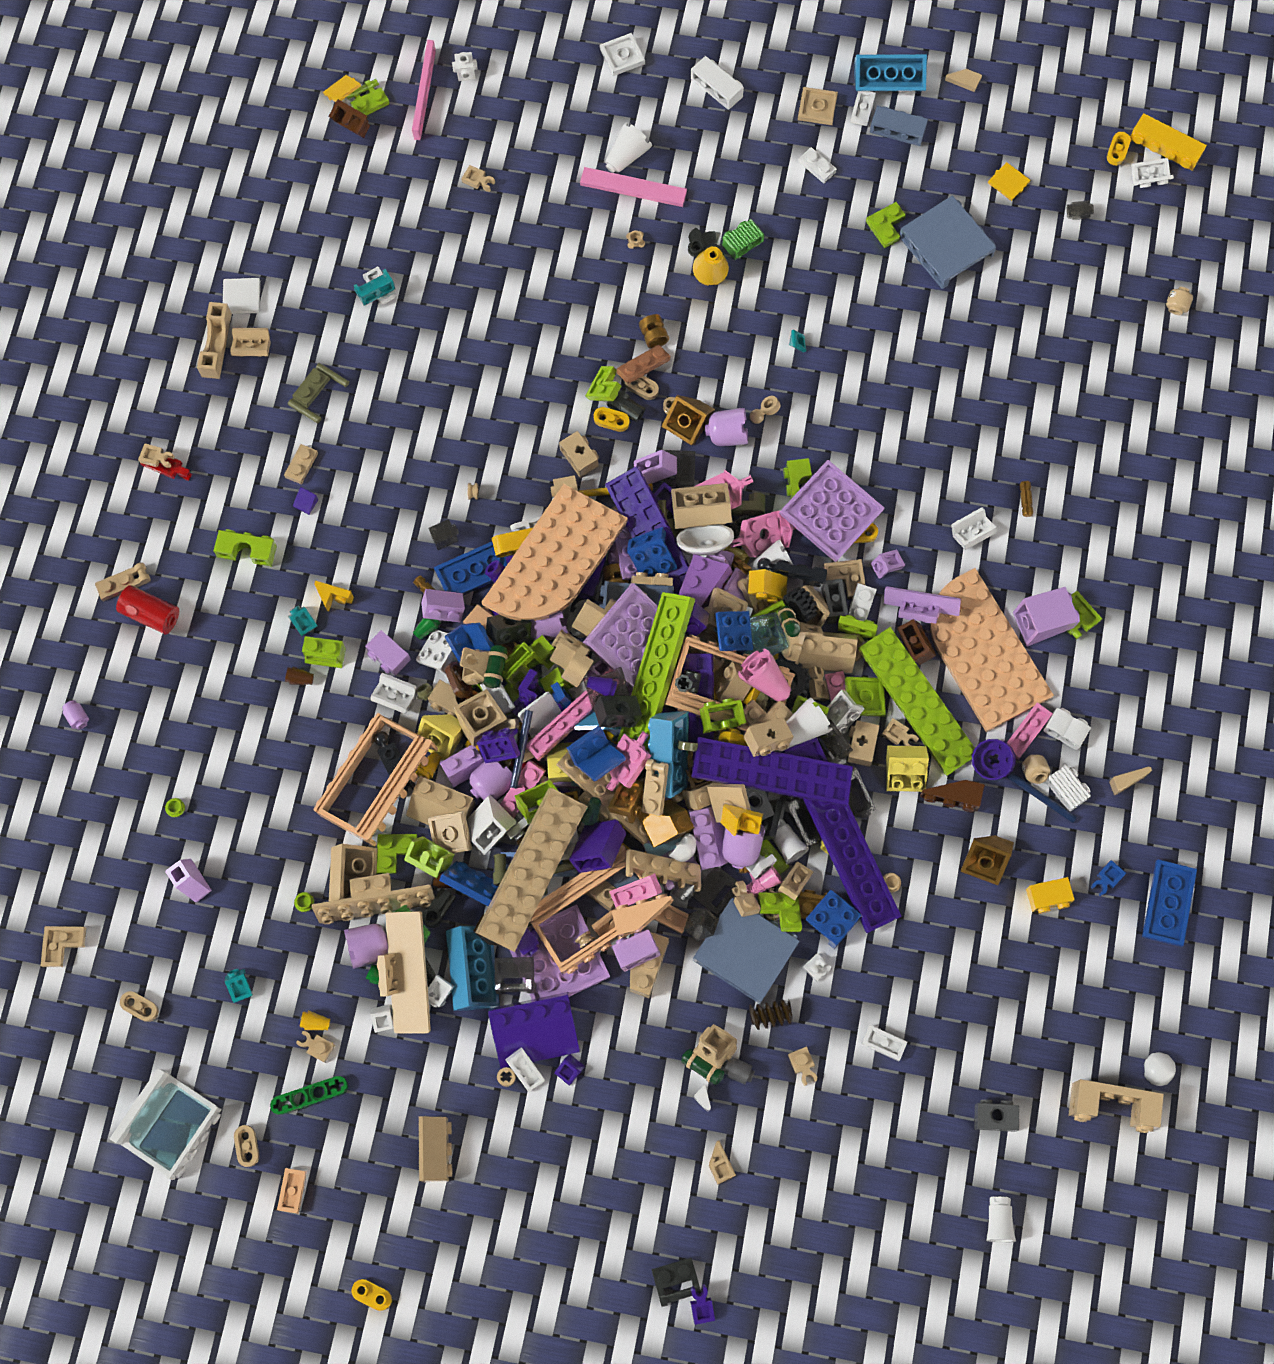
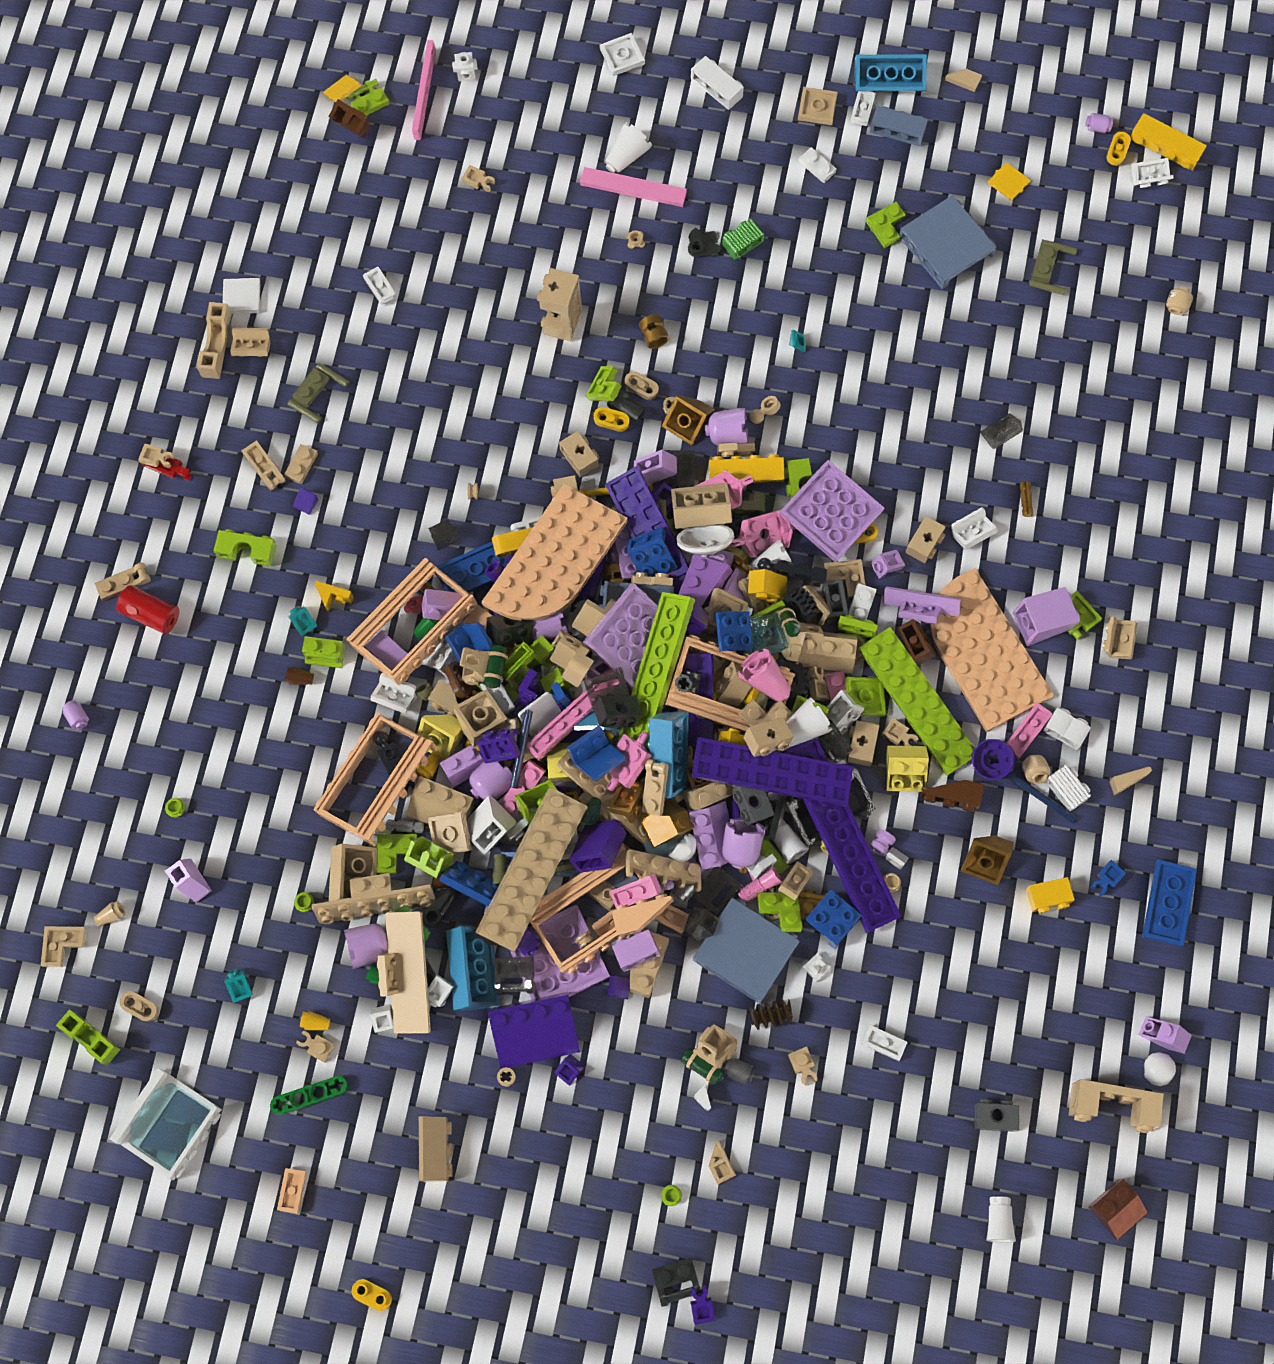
tan plate [234,1125,259,1167] -> none
teal hinge [353,269,395,306] -> none
white plate [505,1047,545,1093] -> none
dark purple cone [586,676,617,696] -> none
nougat plate [616,345,670,384] -> none
olive tile [677,741,698,751] -> none
yellow cone [693,247,729,286] -> none
lime window [699,698,746,734] -> none
tan plate [707,784,751,823] -> none
yellow slope [721,804,763,836] -> none
tan plate [732,880,761,917] -> none
clear smoke brick [1066,200,1094,220] -> none
none -> lime arch [56,1009,121,1065]
none -> tan cone [94,901,125,927]
none -> tan plate [241,440,286,491]
none -> light nougat window [347,558,477,686]
none -> light grey axle [386,819,424,833]
none -> coral plate [404,596,423,614]
none -> tan plate [537,268,582,342]
none -> dark purple slope [608,975,630,1000]
none -> lime plate [661,1185,682,1206]
none -> yellow brick [709,454,784,483]
none -> tan plate [717,443,755,458]
none -> lavender wheel [869,829,896,857]
none -> white slope [885,848,908,869]
none -> tan brick [905,516,946,563]
none -> clear smoke slope [980,413,1023,449]
none -> olive plate [1029,239,1077,295]
none -> lavender brick [1085,113,1113,133]
none -> copper slope [1088,1178,1148,1240]
none -> tan bracket [1103,616,1138,659]
none -> lavender slope [1139,1017,1192,1054]

